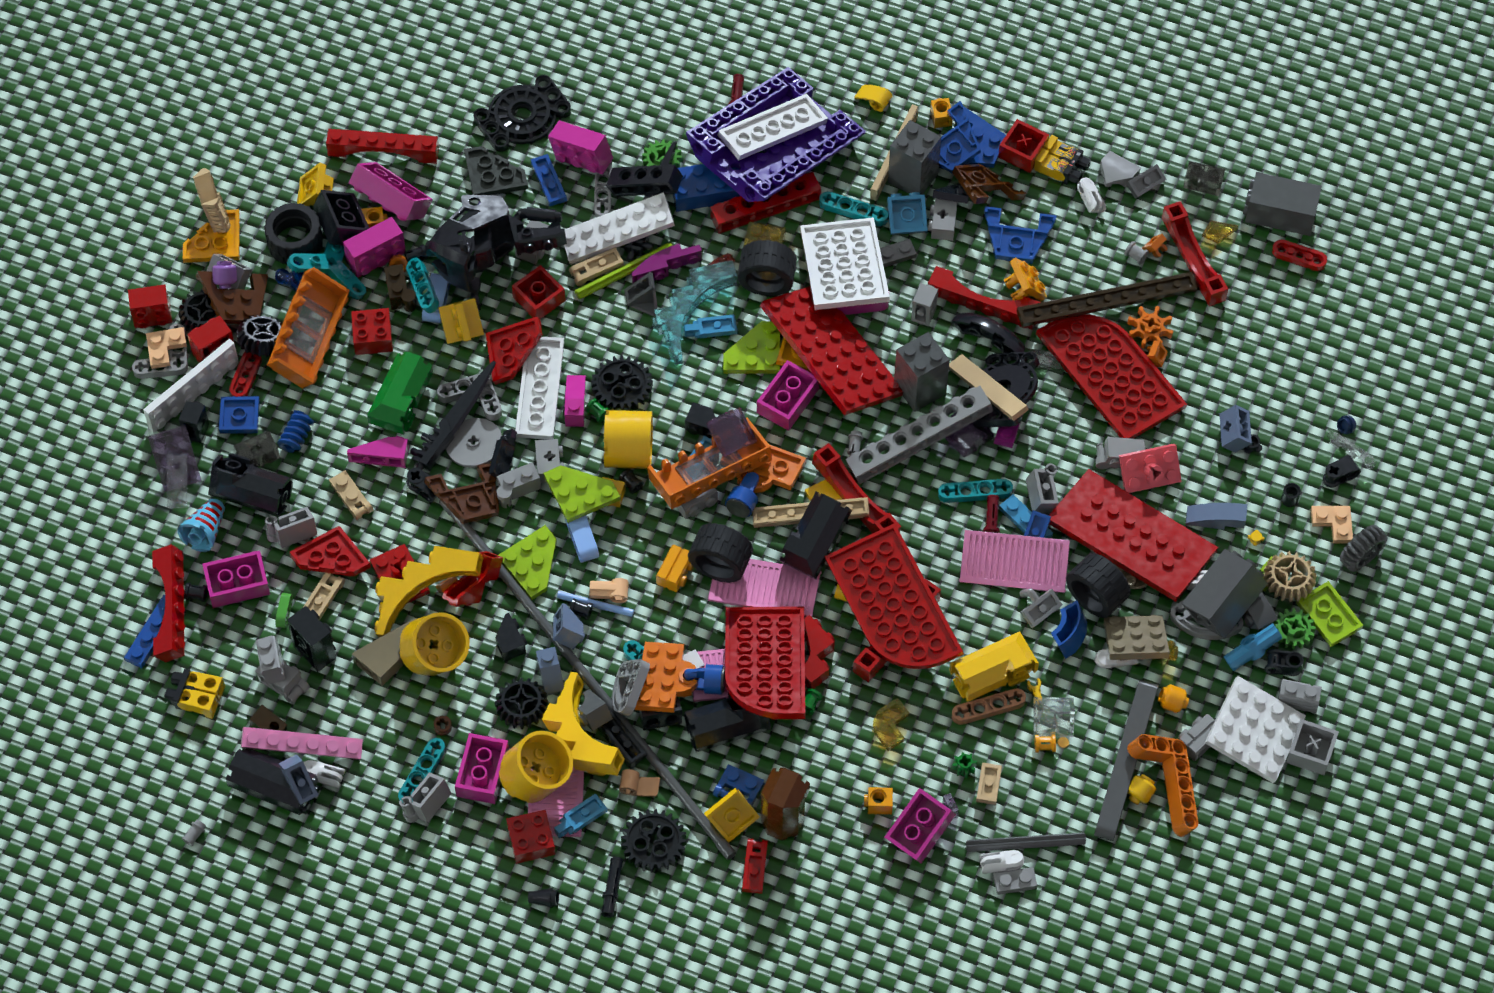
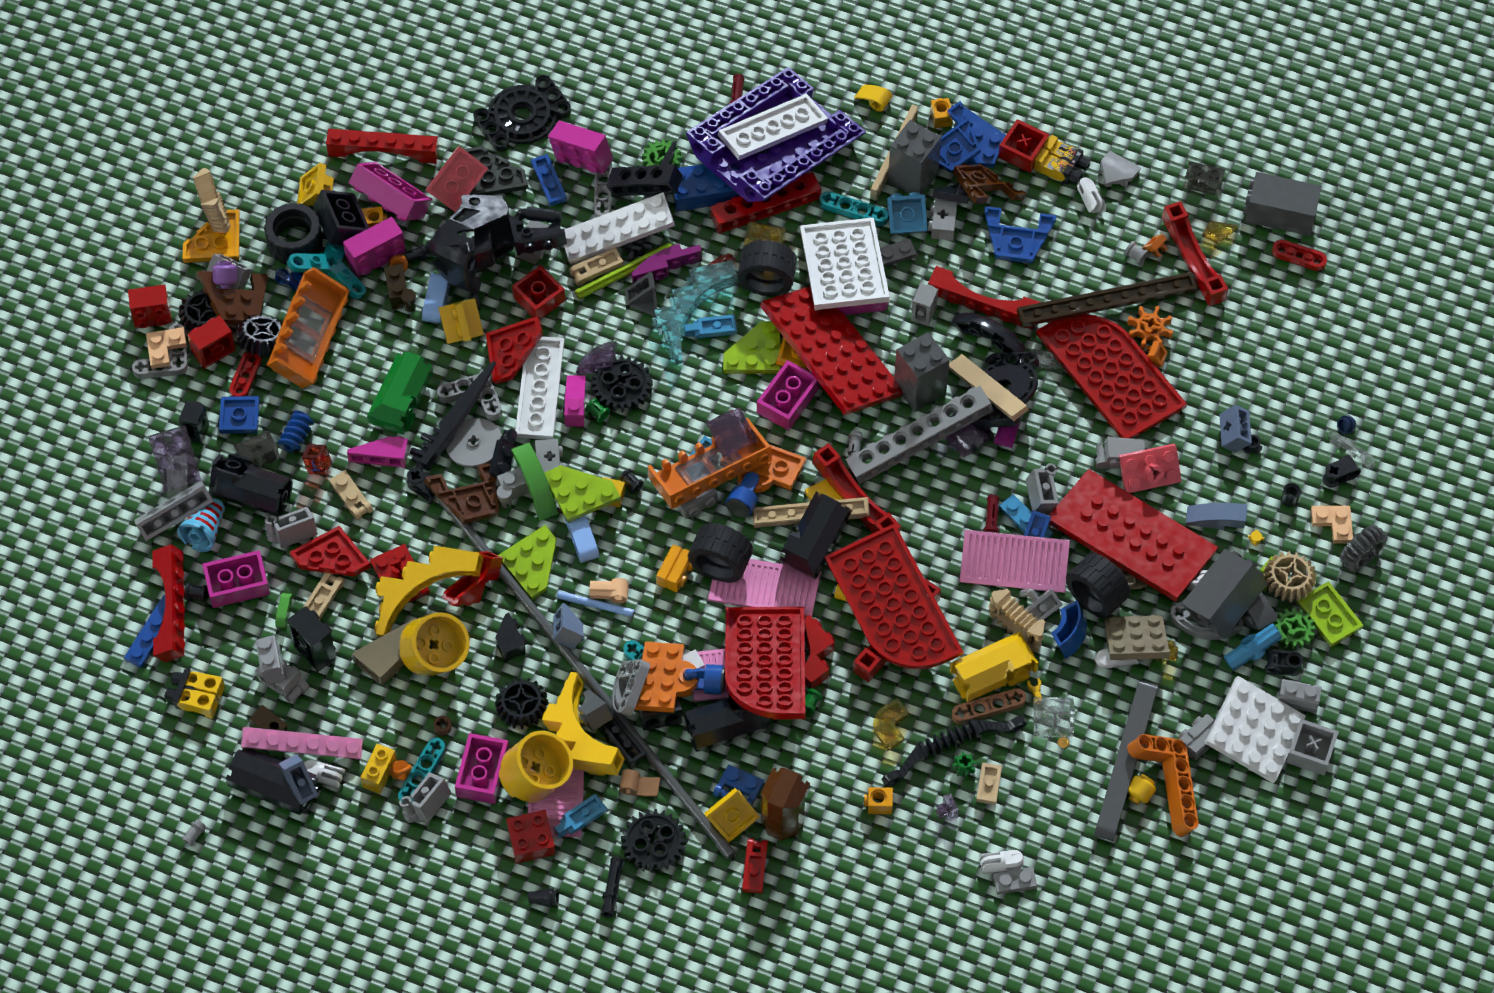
white plate [143,339,239,433] -> none
red brick [351,308,393,355] -> none
teal beam [406,258,439,313] -> none
orange tile [435,577,458,593] -> none
sand blue slope [536,647,564,696] -> none
black bush [570,598,593,620] -> none
yellow brick [604,410,653,469] -> none
black slope [685,402,722,440] -> none
dark pink brick [884,788,956,863] -> none
teal beam [938,479,1013,503] -> none
dark grey axle [966,833,1086,852] -> none
light orange plate [1004,257,1047,301] -> none
light orange bush [1034,734,1056,753] -> none
flat silver plate [1126,164,1167,198] -> none
light orange head [1158,684,1189,713] -> none
none -> light grey brick [134,480,214,541]
none -> clear red brick [302,444,332,475]
none -> yellow brick [360,744,397,794]
none -> orange tile [390,760,412,781]
none -> coral plate [425,146,489,212]
none -> bright green slope [511,443,558,521]
none -> clear purple brick [576,341,617,374]
none -> black piece [881,715,1027,788]
none -> tan piece [988,588,1046,652]

